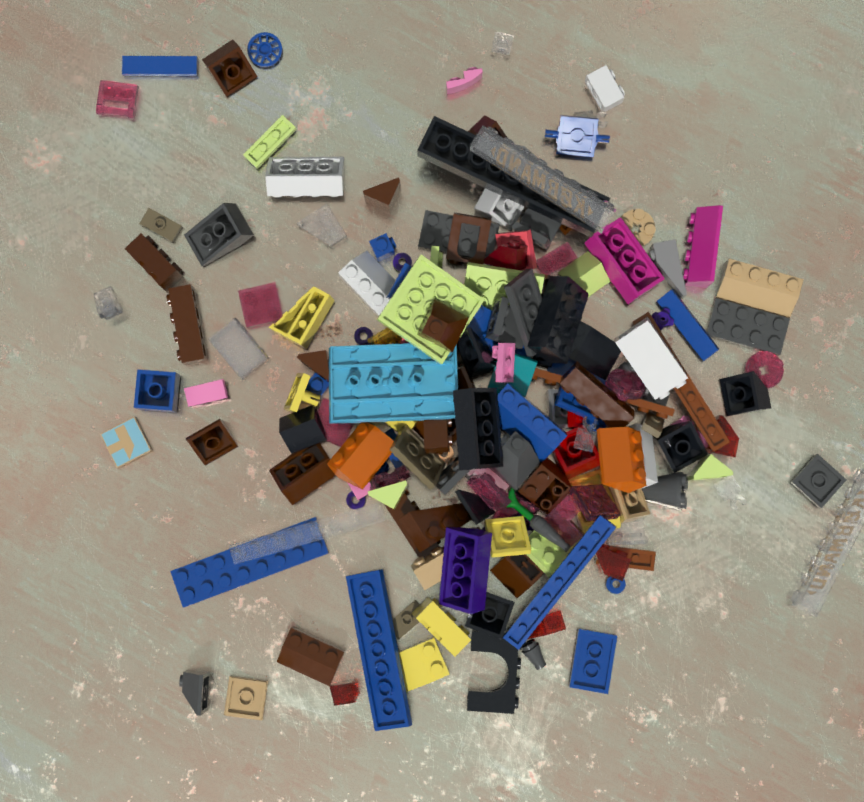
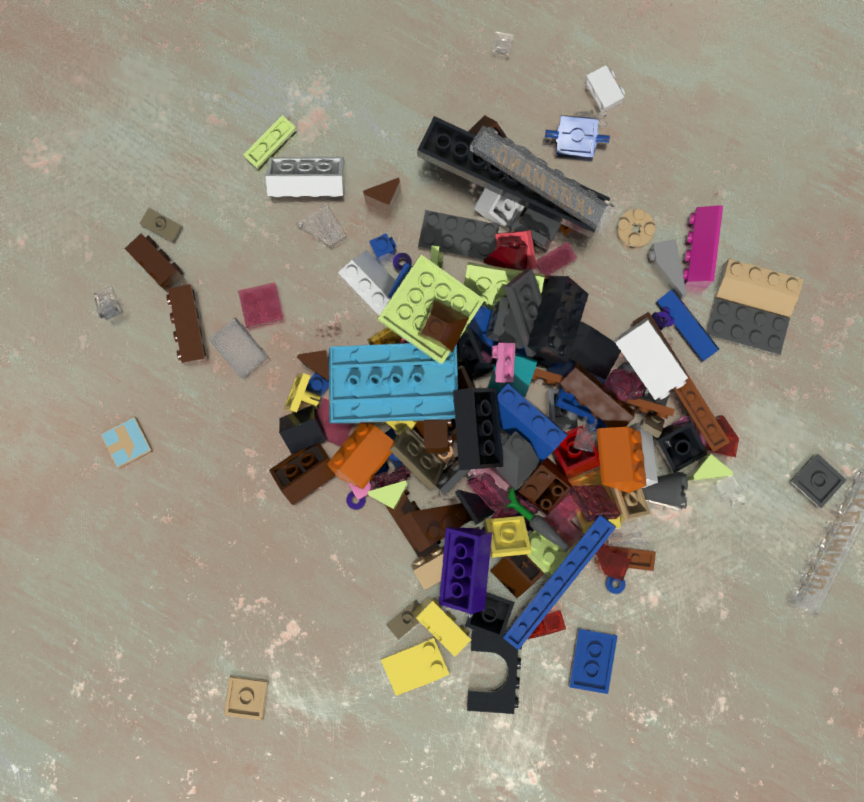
clear pink plate [96,80,139,119] -> none
blue tile [122,56,198,76] -> none
blue brick [134,369,180,413] -> none
blue plate [170,517,329,608] -> none
dark grey slope [179,670,210,716] -> none
dark grey slope [184,203,254,266] -> none
bright pink slope [184,379,228,407] -> none
reddish brown slope [186,419,238,465] -> none
reddish brown slope [202,39,258,97] -> none
clear brick [229,502,386,565] -> none
blue wheel [247,32,282,67] -> none
light yellow wedge [269,286,335,350] -> none
reddish brown slope [277,626,346,686] -> none
clear red slope [329,679,361,706] -> none
blue plate [346,569,412,731] -> none
dark purple plate [354,327,373,345] -> none
bright pink slope [446,67,483,95] -> none
reddish brown panel [446,212,492,265] -> none
dark grey cone [522,639,546,670] -> none
yellowish green slope [557,251,610,297] -> none
red plate [567,411,586,428] -> none
dark pink slope [584,217,665,305] -> none
black slope [719,371,771,417] -> none
clear pink plate [744,351,784,389] -> none

